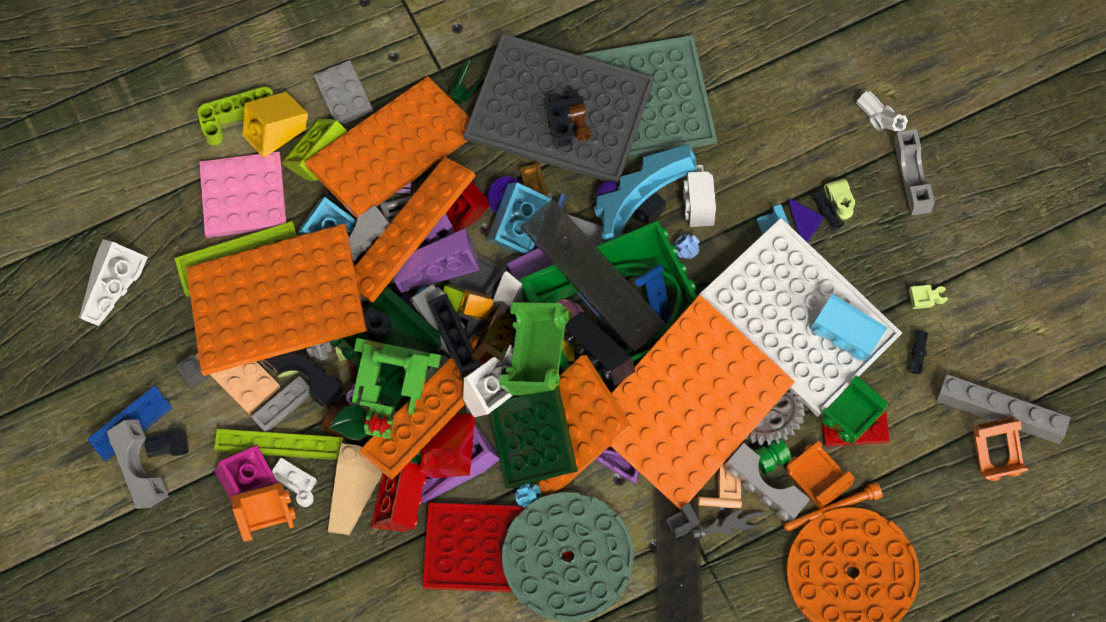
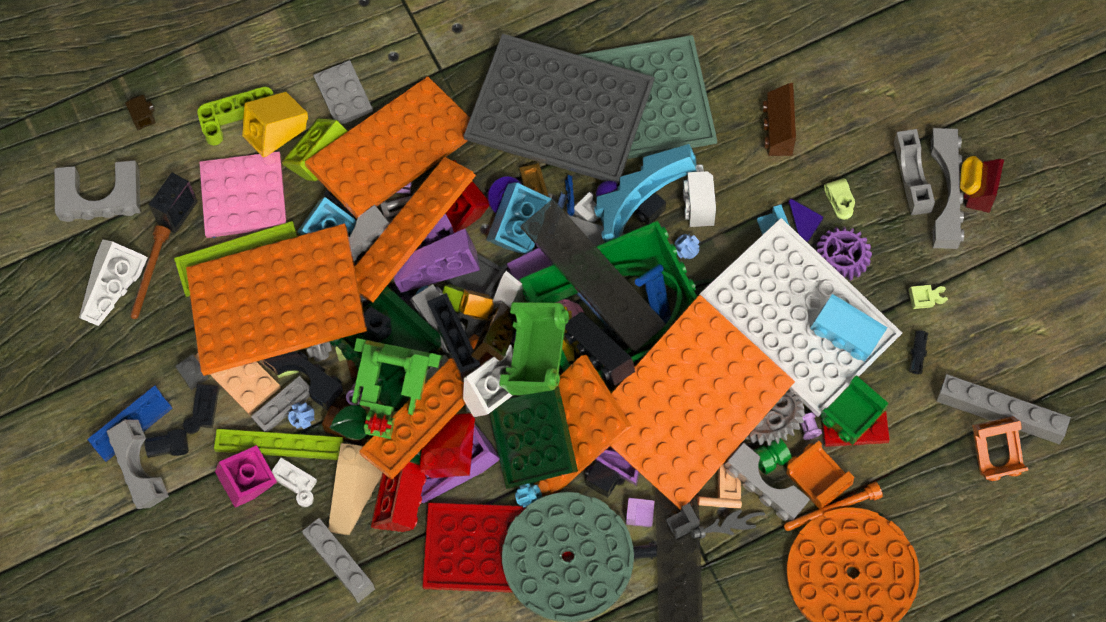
orange panel [231,482,296,542] -> none
dark green plant [447,59,488,104] -> none
black hips [547,89,592,149] -> none
black pin [812,190,845,231] -> none
white piece [857,91,908,132] -> none
none -> light grey arch [55,161,141,222]
none -> dark brown brick [125,95,156,131]
none -> dark orange piece [130,226,171,319]
none -> black window [148,172,198,234]
none -> black hinge [183,384,220,434]
none -> light blue gear [288,402,315,429]
none -> light grey brick [302,518,375,603]
none -> blue piece [565,175,575,216]
none -> white panel [573,192,600,223]
none -> black brick [585,462,619,498]
none -> lavender panel [626,498,655,527]
none -> black pin [633,542,657,560]
none -> reddish brown slope [763,83,796,156]
none -> lavender bush [799,413,822,440]
none -> medium lavender gear [816,226,872,281]
none -> light grey arch [930,128,964,249]
none -> yellow tile [960,156,983,195]
none -> dark red slope [963,159,1005,213]

